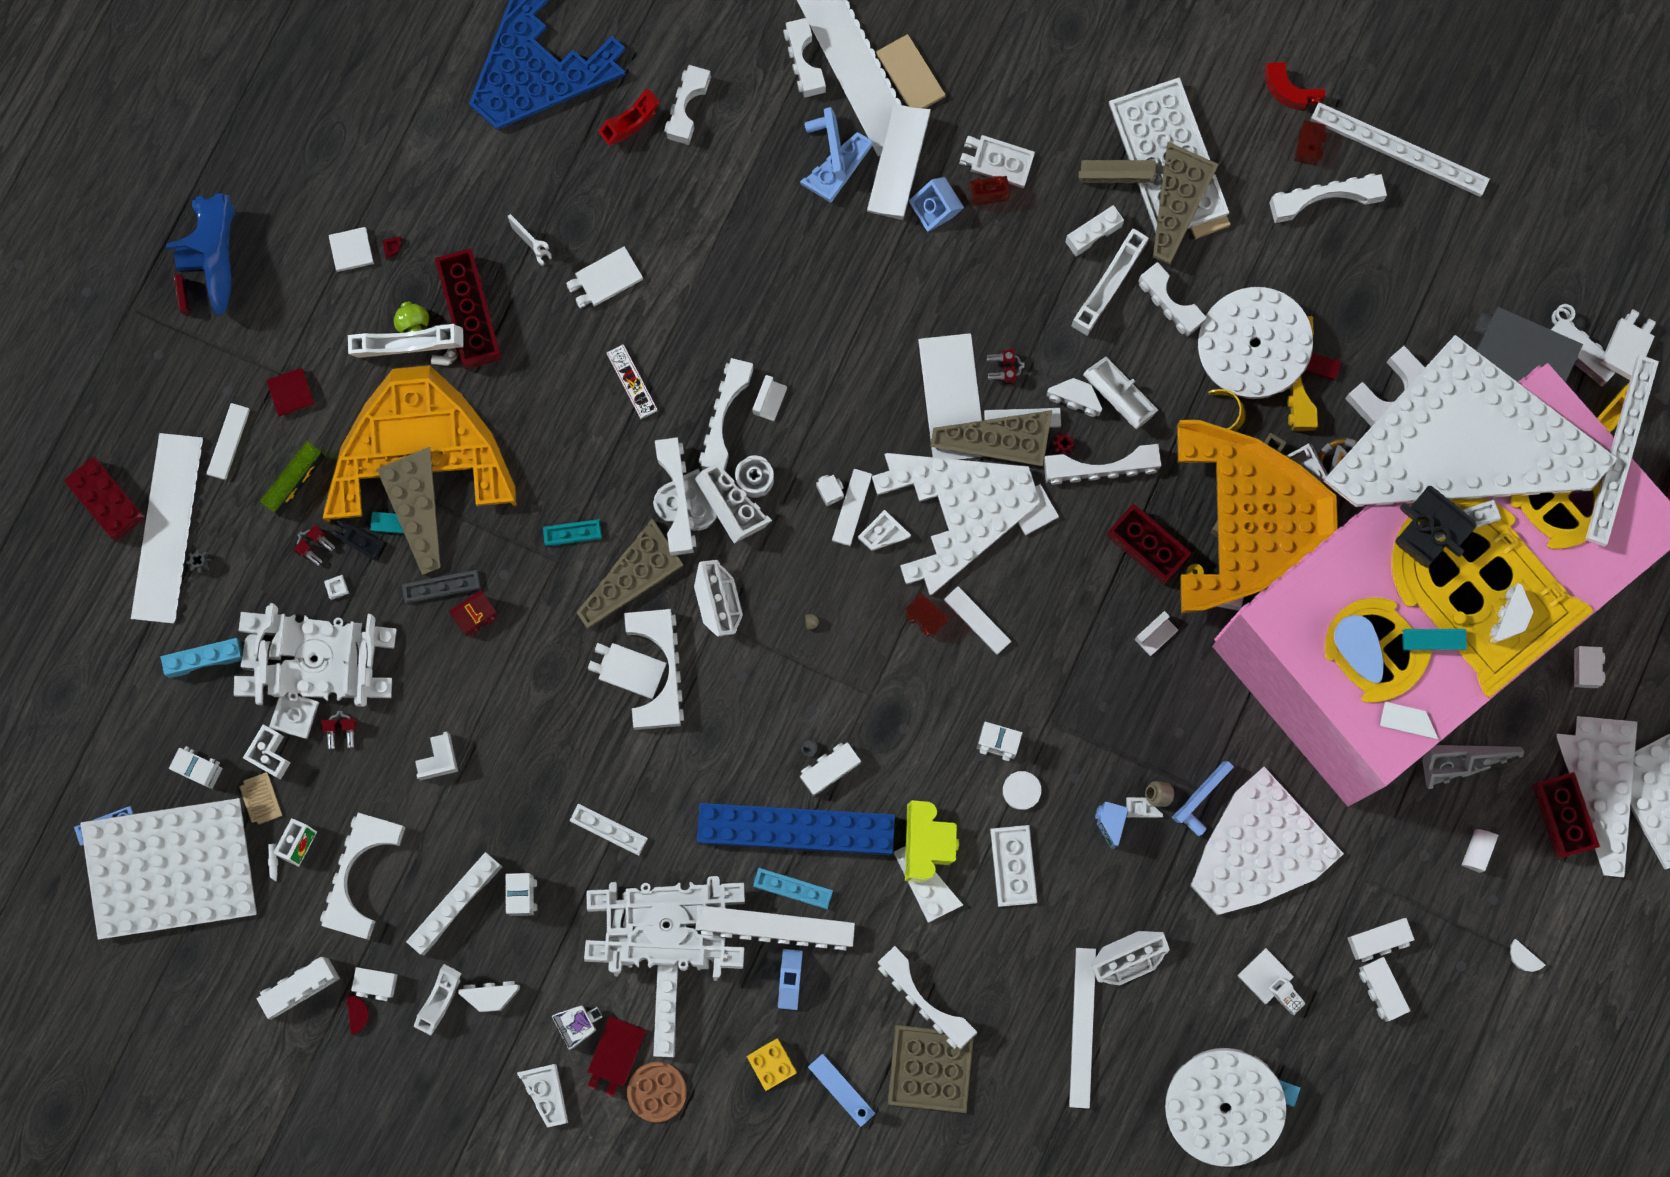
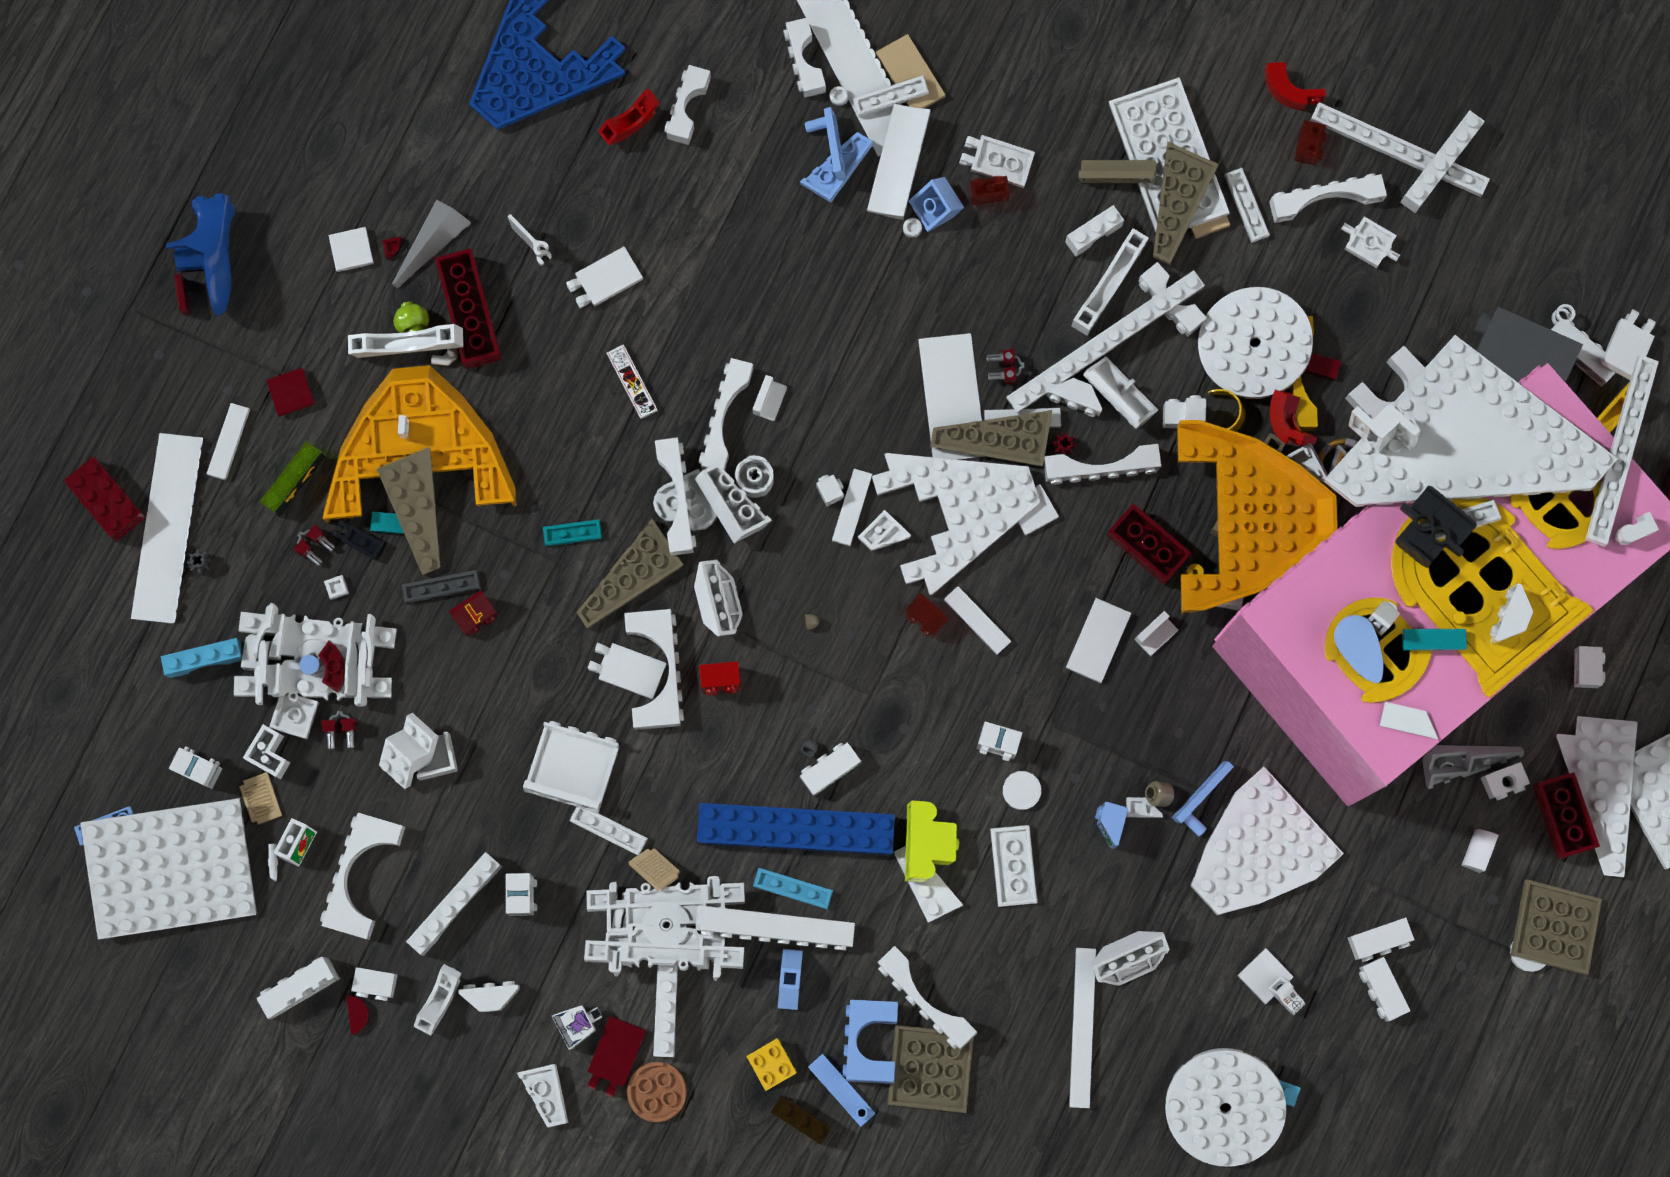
none -> light blue tile [299,655,319,675]
none -> dark red tile [318,640,345,694]
none -> white bracket [379,713,439,789]
none -> light grey wedge [392,200,471,289]
none -> white tile [398,415,409,438]
none -> white panel [523,721,619,813]
none -> tan window [629,848,680,891]
none -> red brick [699,661,741,696]
none -> dark brown brick [771,1095,831,1145]
none -> white tile [830,86,848,106]
none -> light blue arch [843,1000,898,1084]
none -> white tile [853,75,929,117]
none -> white tile [903,218,922,238]
none -> white plate [1007,270,1205,413]
none -> white tile [1066,598,1131,683]
none -> white brick [1163,395,1206,429]
none -> white tile [1224,168,1270,243]
none -> red arch [1270,389,1317,446]
none -> white plate [1341,217,1400,268]
none -> white bracket [1349,403,1420,453]
none -> white slope [1368,601,1400,635]
none -> white arch [1400,111,1485,213]
none -> white brick [1481,762,1530,801]
none -> dark tan tile [1510,879,1602,976]
none -> white leg [1615,512,1659,545]

